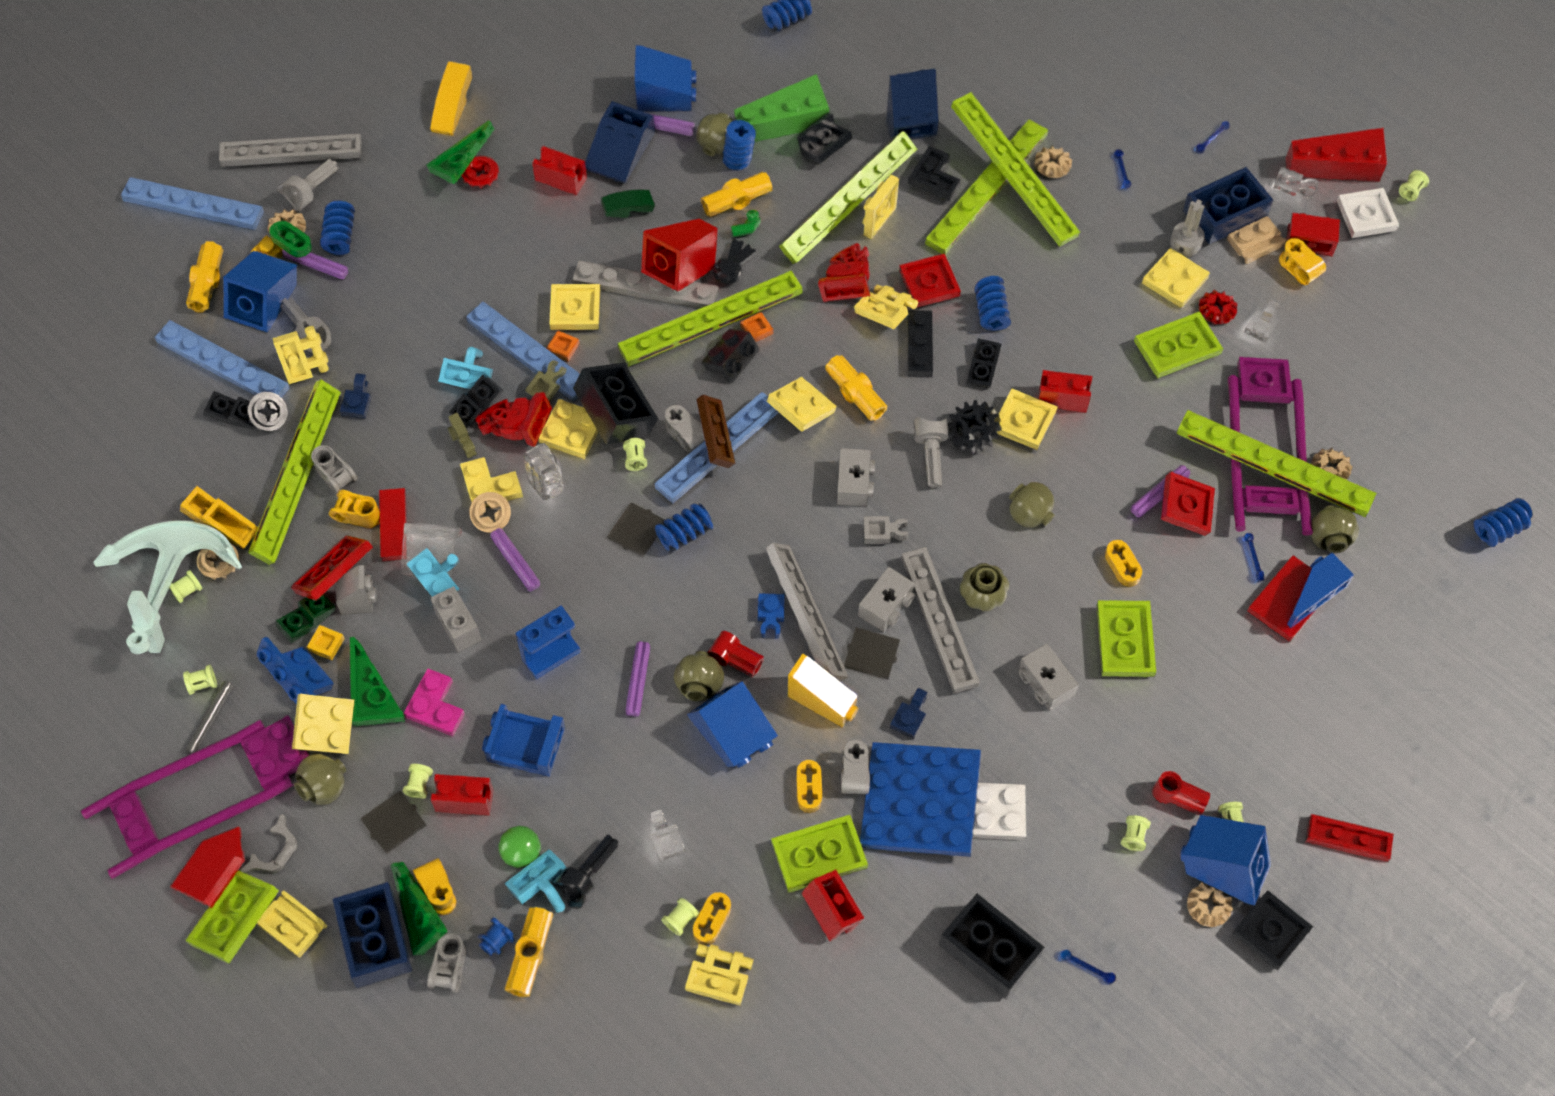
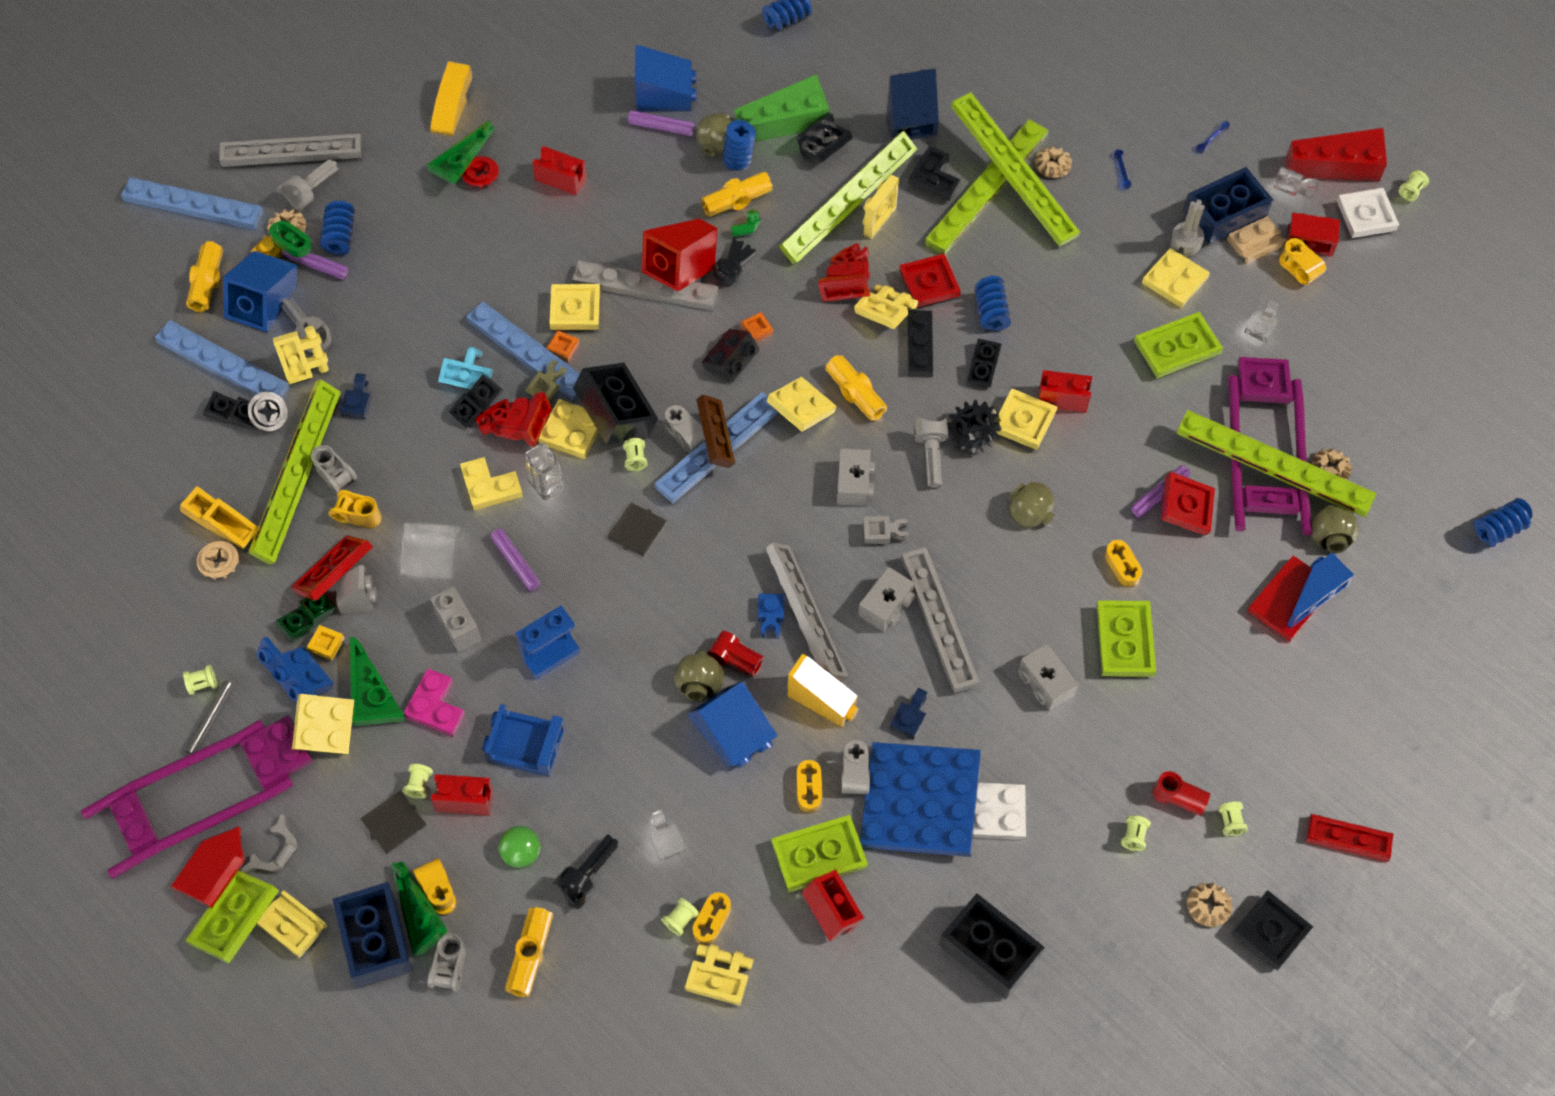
light aqua piece [94,521,242,654] -> none
yellowish green bush [169,570,203,604] -> none
olive plant [294,754,346,805] -> none
red tile [379,488,408,561] -> none
medium azure plate [407,548,460,597] -> none
olive plate [447,413,477,459] -> none
tan gear [469,492,511,533] -> none
blue brick [478,917,515,956] -> none
medium azure plate [505,849,566,912] -> none
dark blue slope [585,101,655,184] -> none
dark green slope [601,189,655,218] -> none
lime plate [617,270,803,367] -> none
medium lavender axle [625,641,650,717] -> none
blue piece [655,503,714,551] -> none
clear smoke piece [844,628,900,679] -> none
olive plant [960,563,1010,612] -> none
clear blue hinge [1061,949,1116,985] -> none
blue slope [1181,815,1271,905] -> none
red gear [1199,289,1238,324] -> none
clear blue hinge [1244,533,1265,581] -> none

